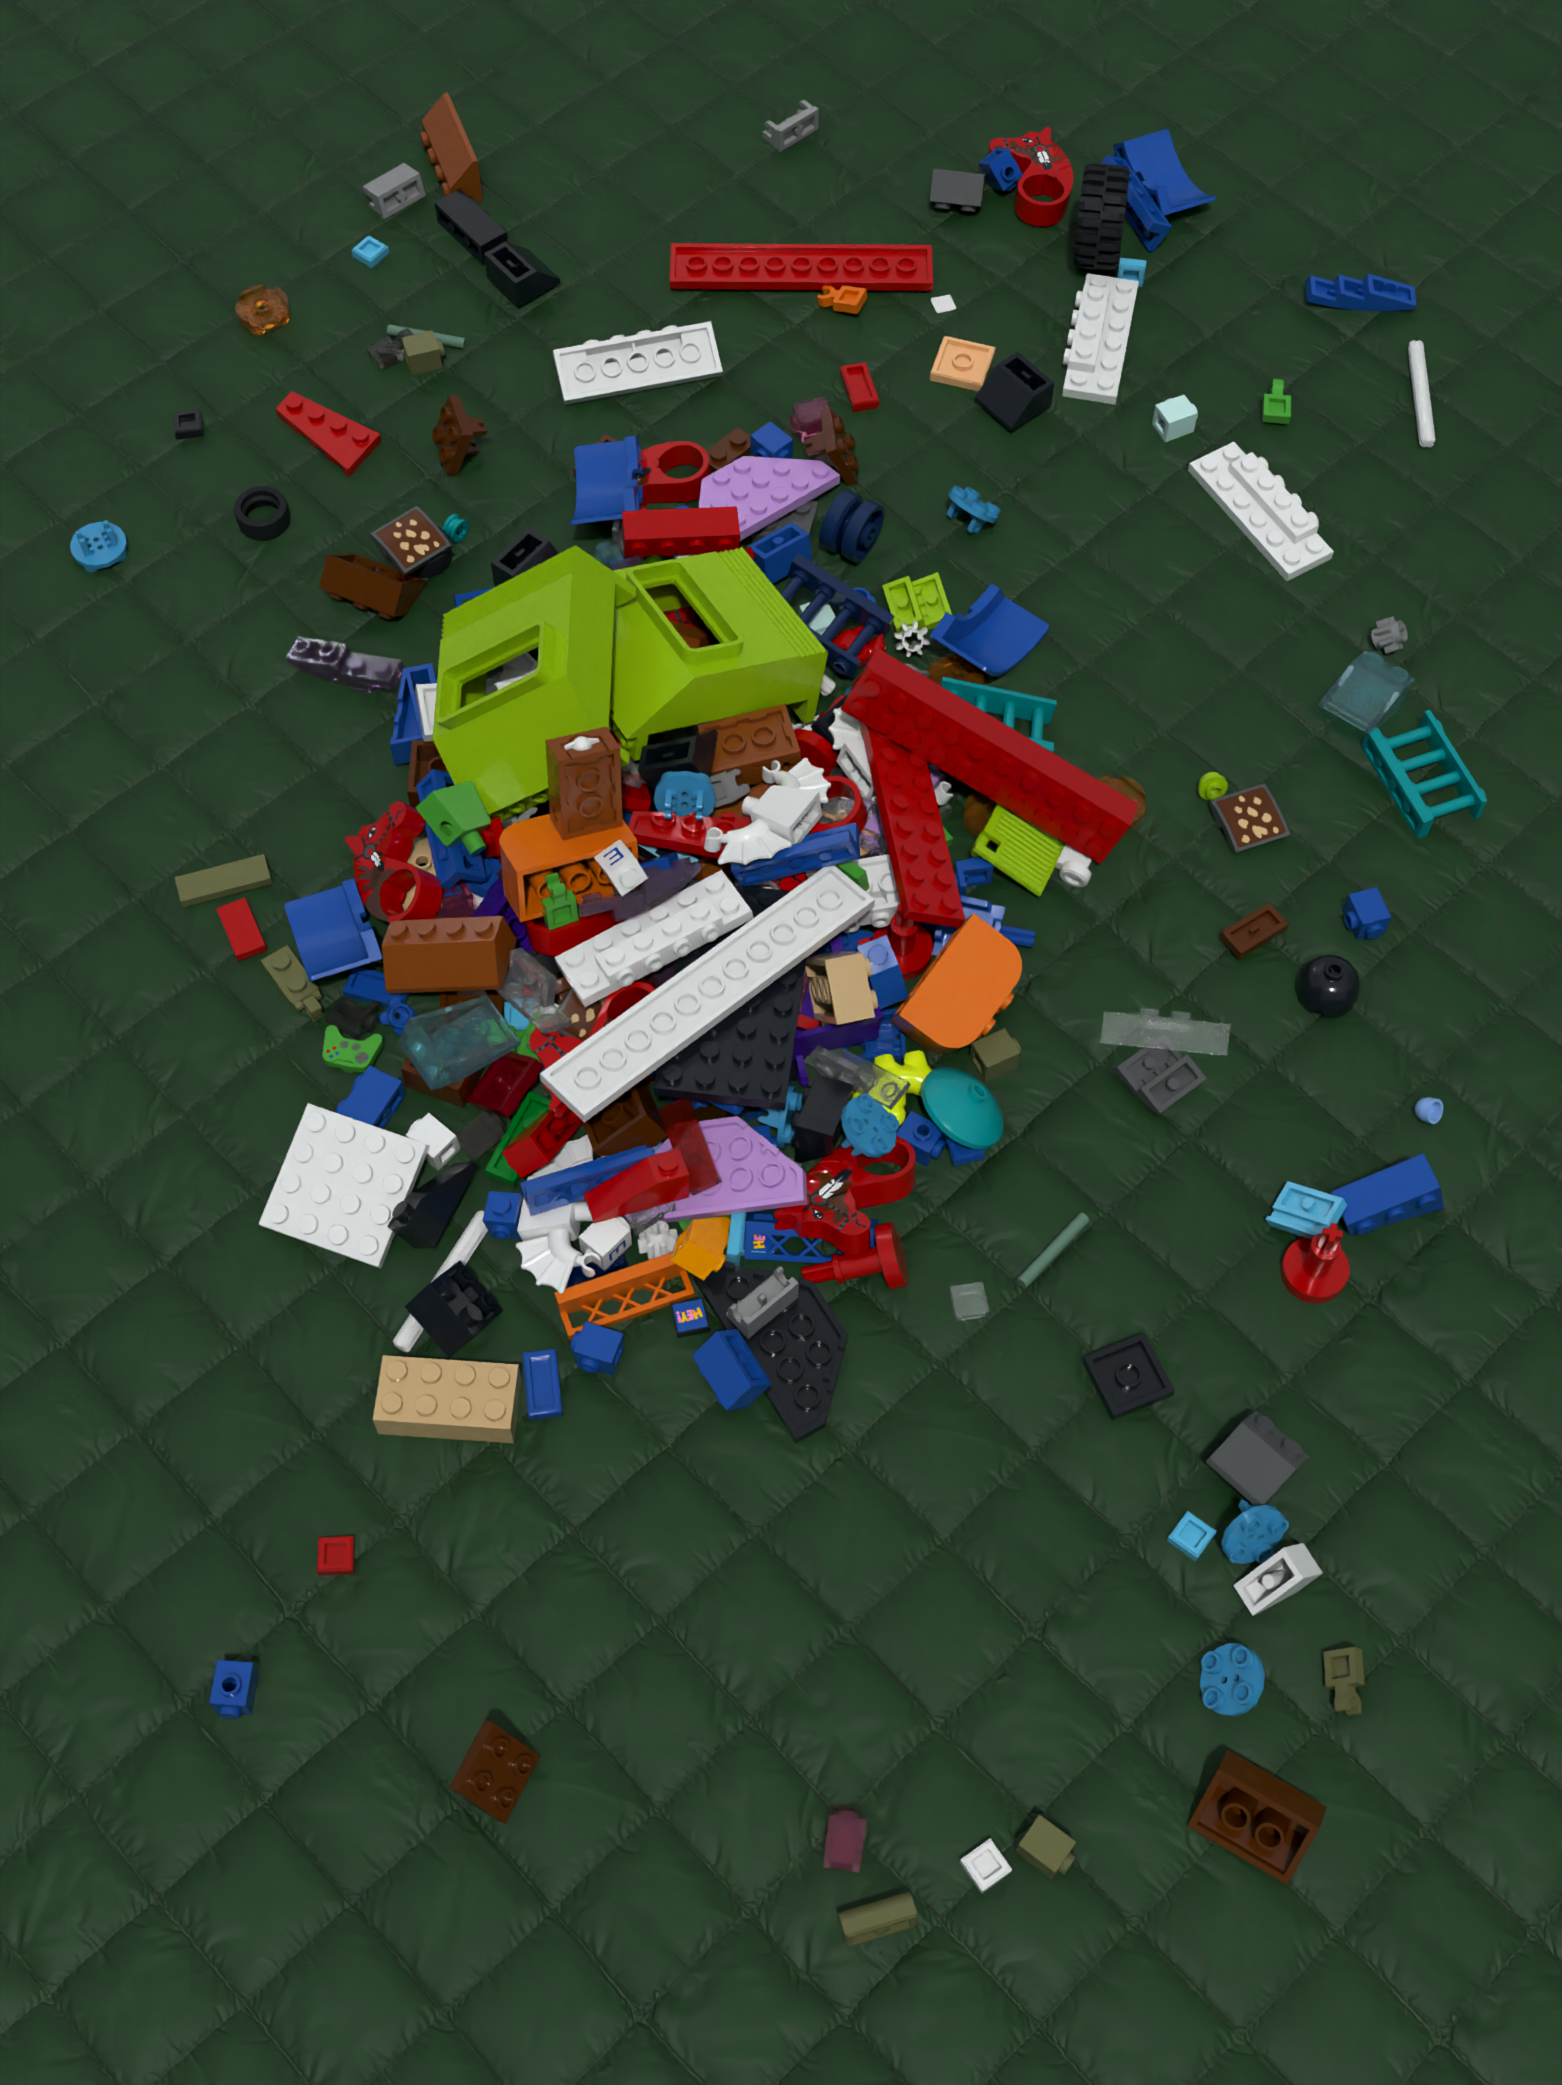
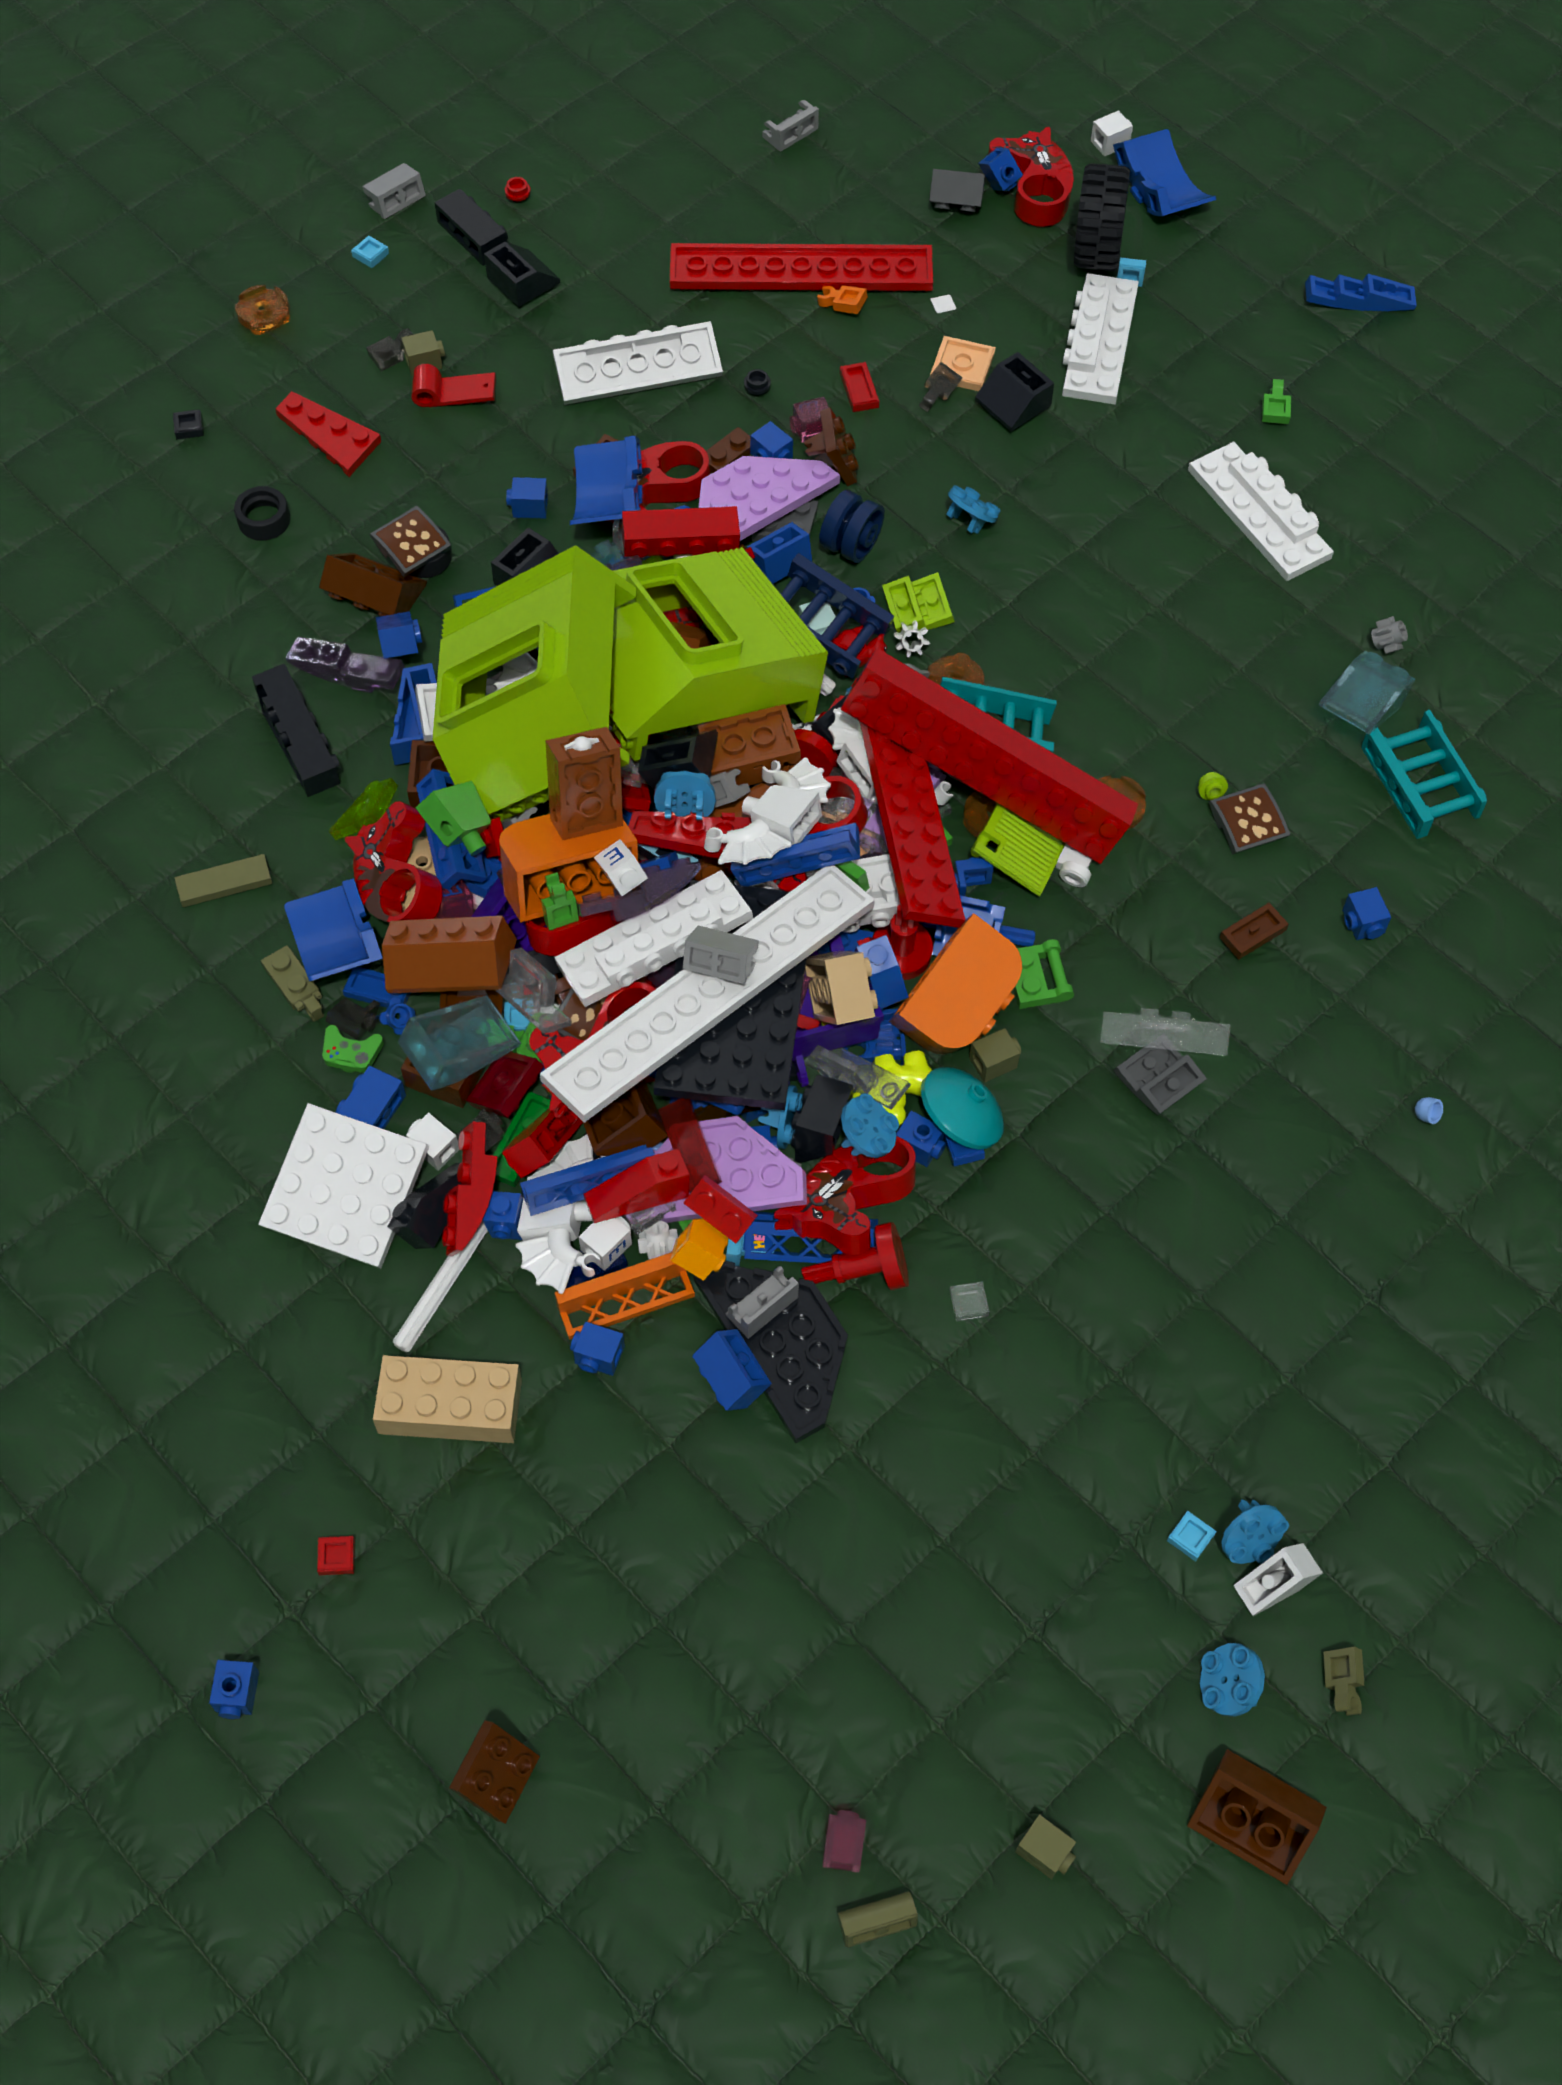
dark azure plate [70,520,128,572] -> none
red tile [216,898,267,961] -> none
sand green bar [387,324,467,349] -> none
black slope [404,1260,503,1357] -> none
dark orange slope [419,93,483,203] -> none
reddish brown plate [432,395,488,476] -> none
teal bush [442,514,469,543] -> none
blue tile [522,1349,563,1420] -> none
tile [670,1297,710,1339] -> none
blue panel [930,583,1050,676] -> none
white tile [960,1838,1012,1894] -> none
sand green bar [1016,1212,1090,1288] -> none
black plate [1082,1333,1175,1421] -> none
blue fence [1102,154,1172,252] -> none
light aqua brick [1152,395,1198,442] -> none
dark grey slope [1206,1411,1310,1506] -> none
medium azure plate [1265,1181,1347,1240] -> none
red piece [1280,1223,1350,1304] -> none
black cylinder [1295,954,1360,1019] -> none
blue wedge [1331,1153,1444,1236] -> none
white axle [1408,340,1436,448] -> none
none -> black wedge [252,663,342,797]
none -> clear neon green wing [328,777,398,840]
none -> blue brick [376,611,422,659]
none -> red door [411,364,496,407]
none -> red slope [442,1121,497,1257]
none -> red plate [505,177,531,202]
none -> blue brick [506,477,548,519]
none -> light grey hinge [683,926,759,984]
none -> red plate [684,1175,758,1244]
none -> black plate [744,369,771,395]
none -> clear smoke plate [919,362,963,412]
none -> bright green plate [1013,939,1074,1009]
none -> white brick [1091,110,1133,157]

